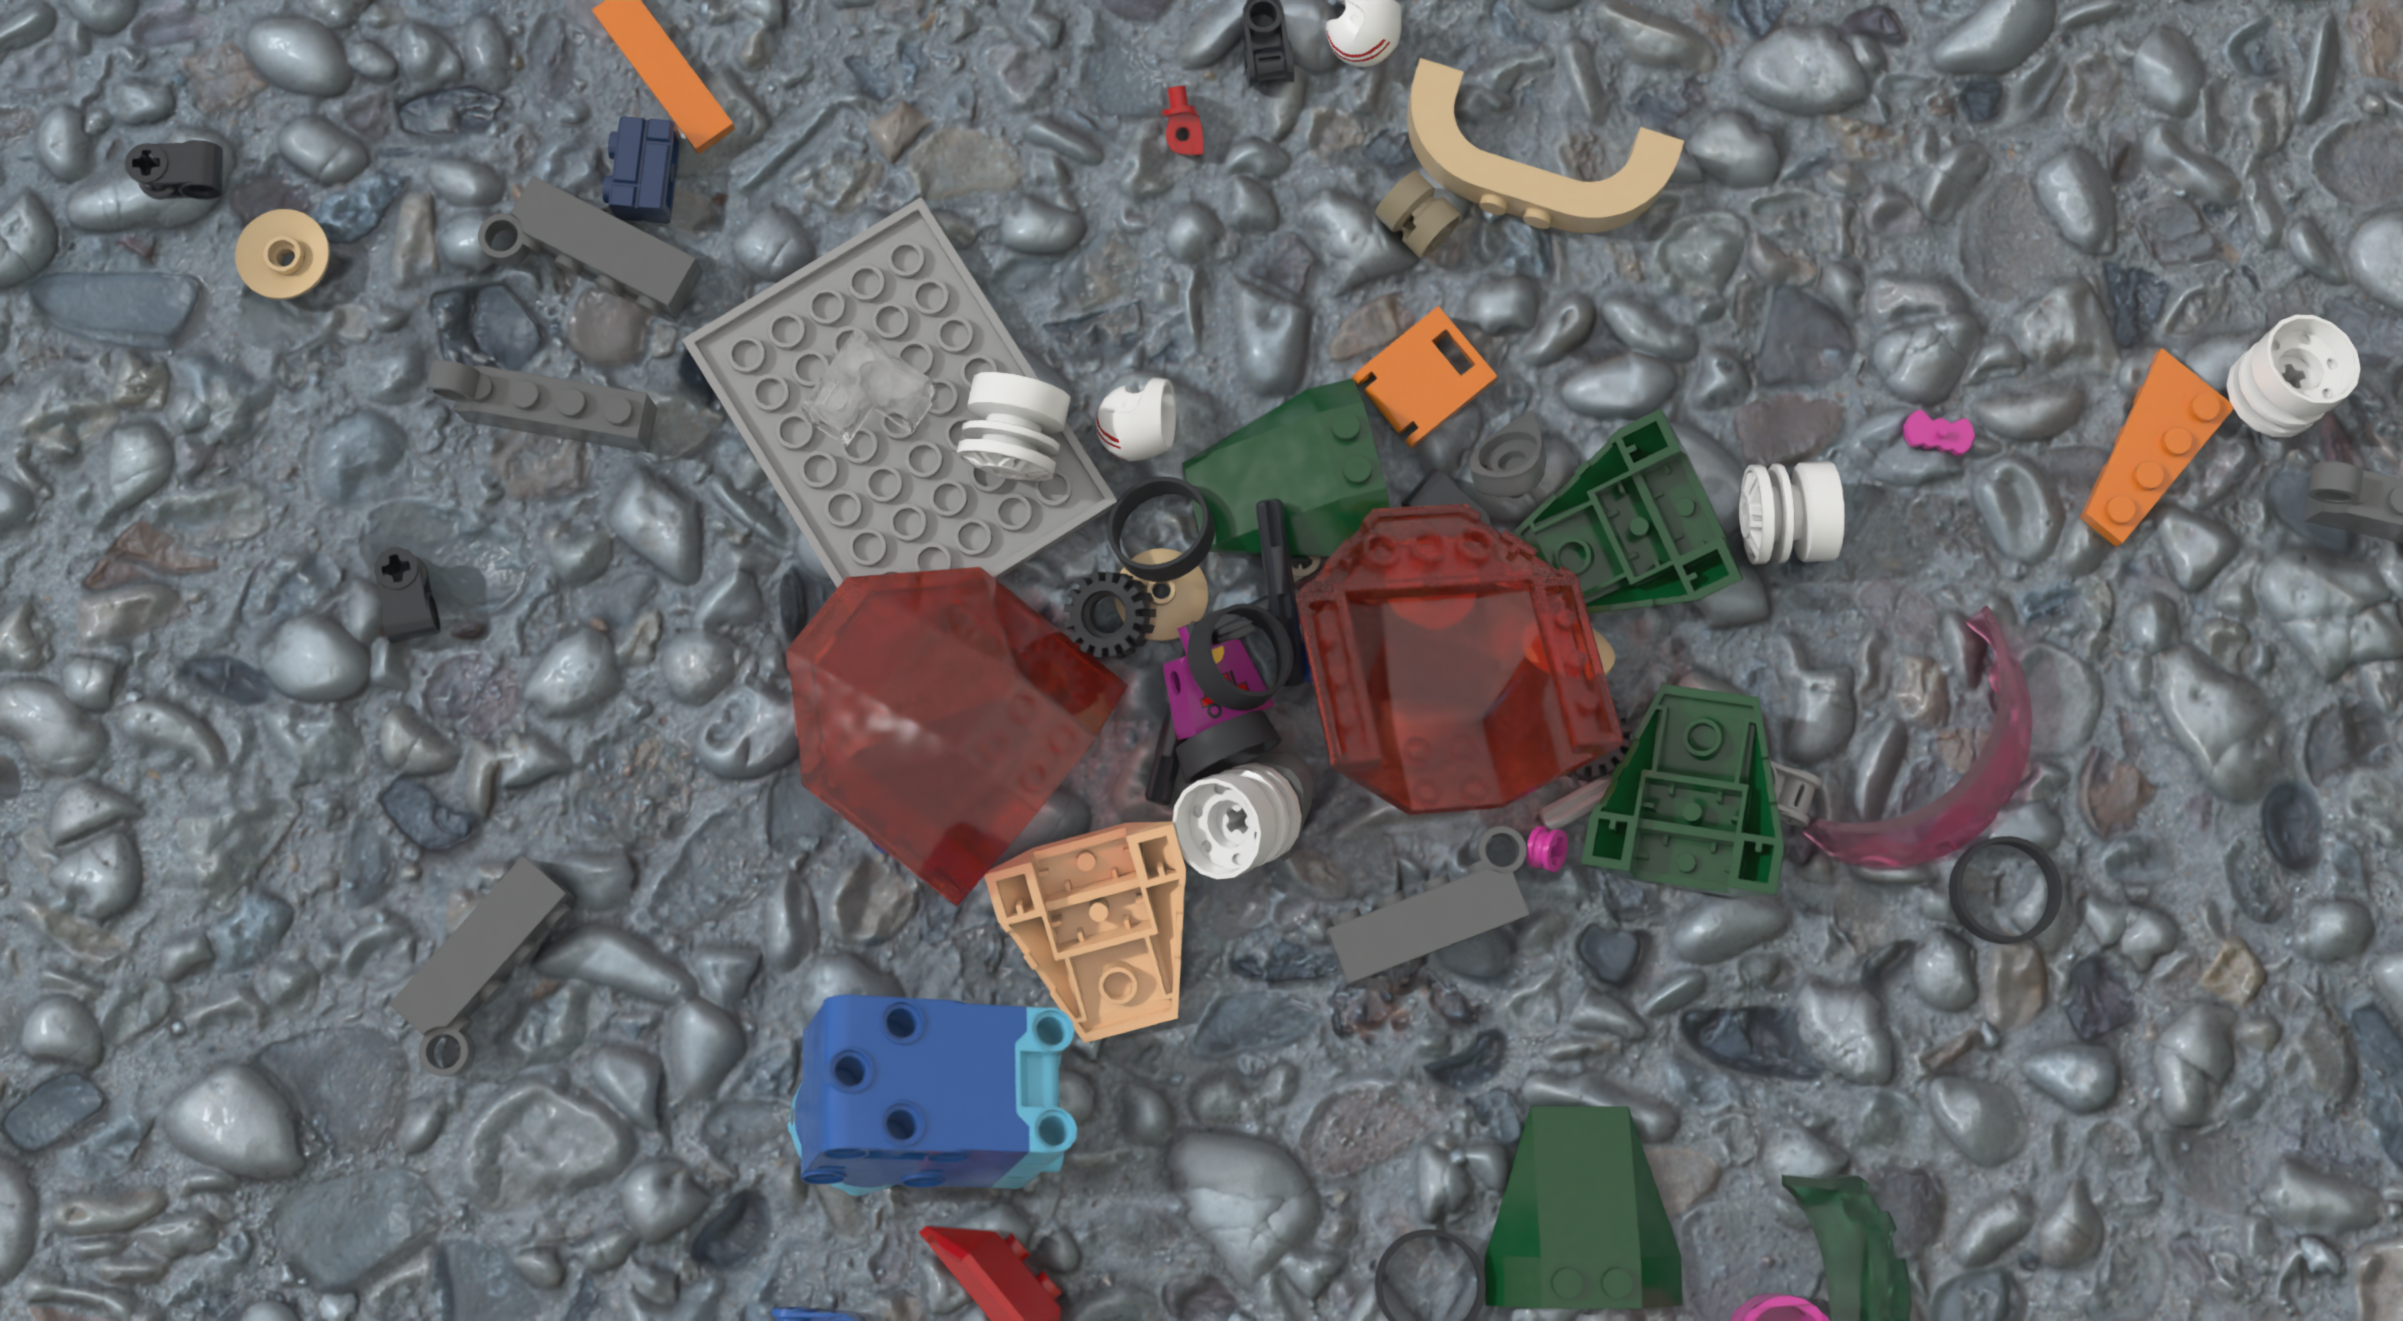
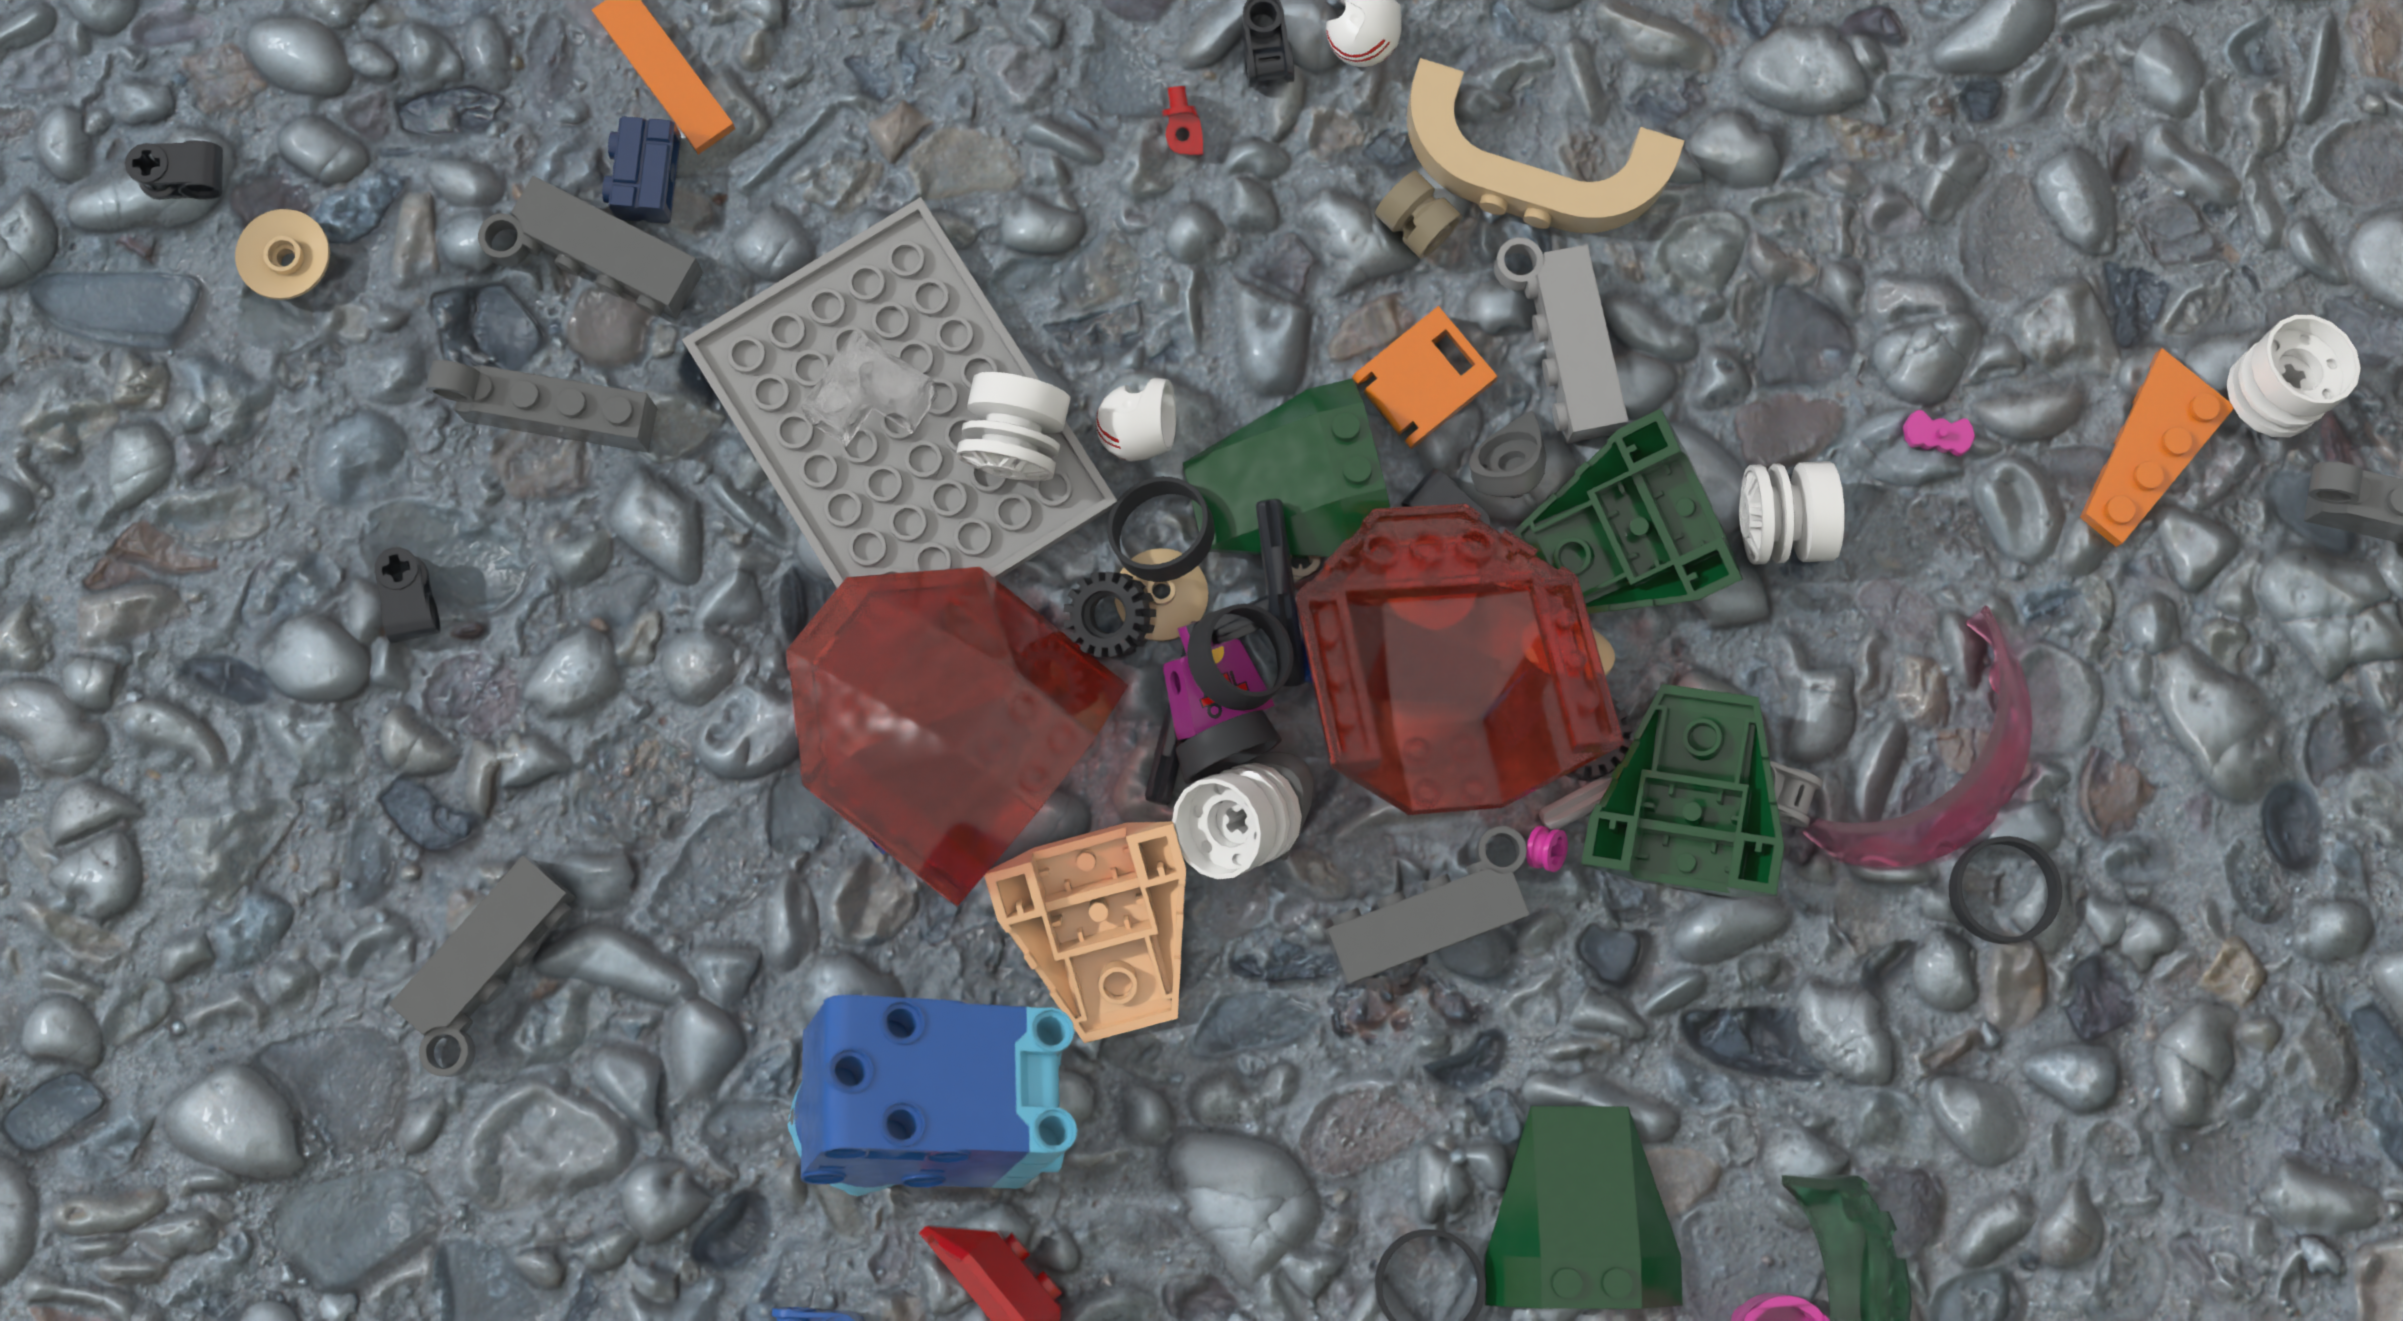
none -> light grey hinge [1494,237,1628,444]

